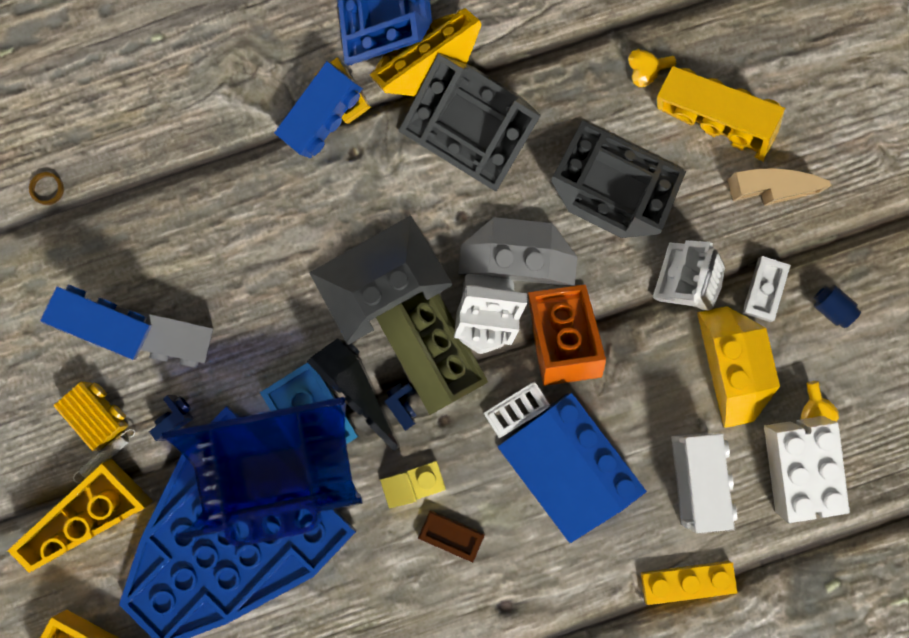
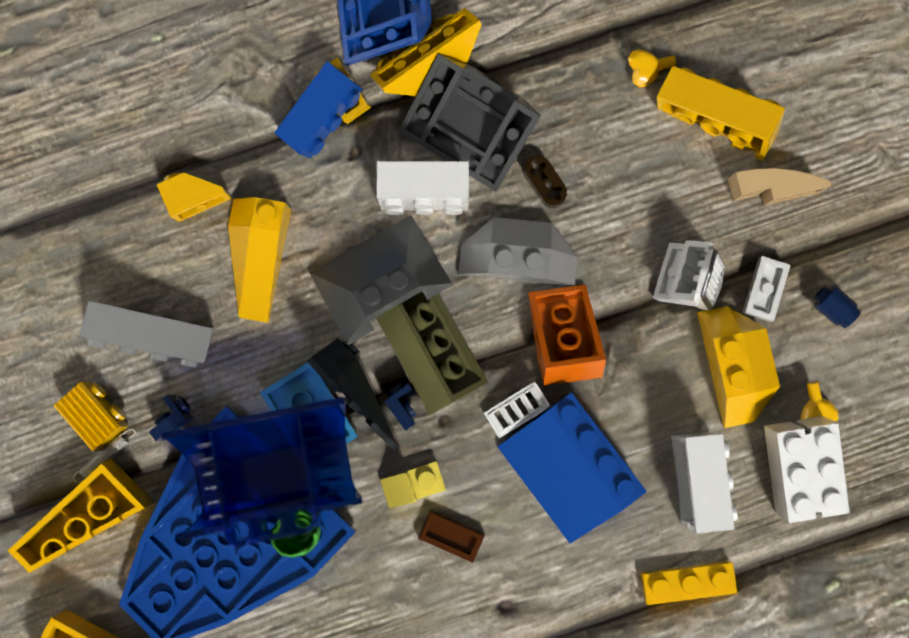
pearl gold piece [29,172,64,205] -> none
blue brick [40,284,152,360] -> none
white piece [454,274,527,354] -> none
dark grey slope [551,120,686,238] -> none
none -> yellow slope [156,172,232,222]
none -> yellow wedge [228,197,292,323]
none -> bright green hair [270,508,321,558]
none -> white piece [377,161,469,215]
none -> dark brown beam [524,156,567,208]

